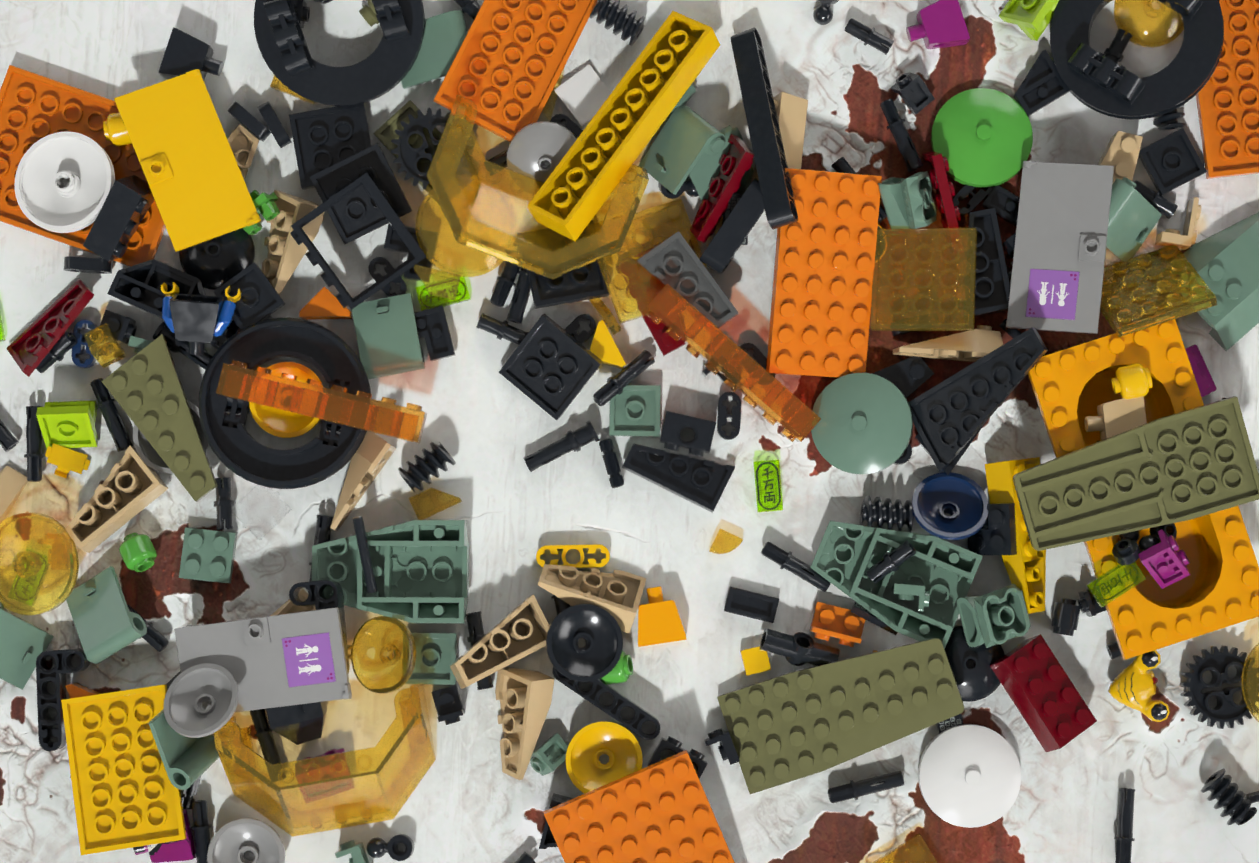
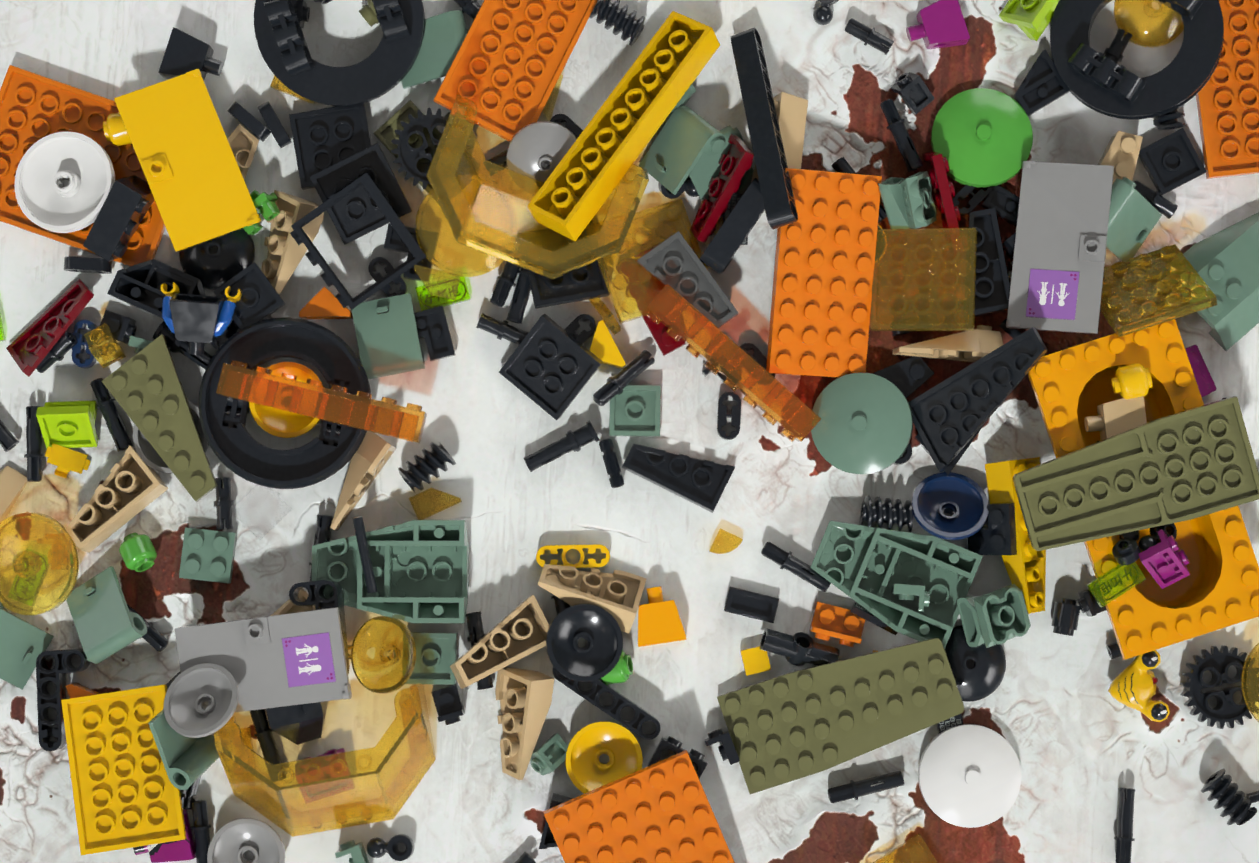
white sticker [554,64,611,126] -> none
black brick [660,411,716,457] -> none
clear neon green tile [753,460,783,512] -> none
black pin [866,540,916,584] -> none
dark red brick [990,634,1097,752] -> none
tan bracket [1155,197,1201,250] -> none

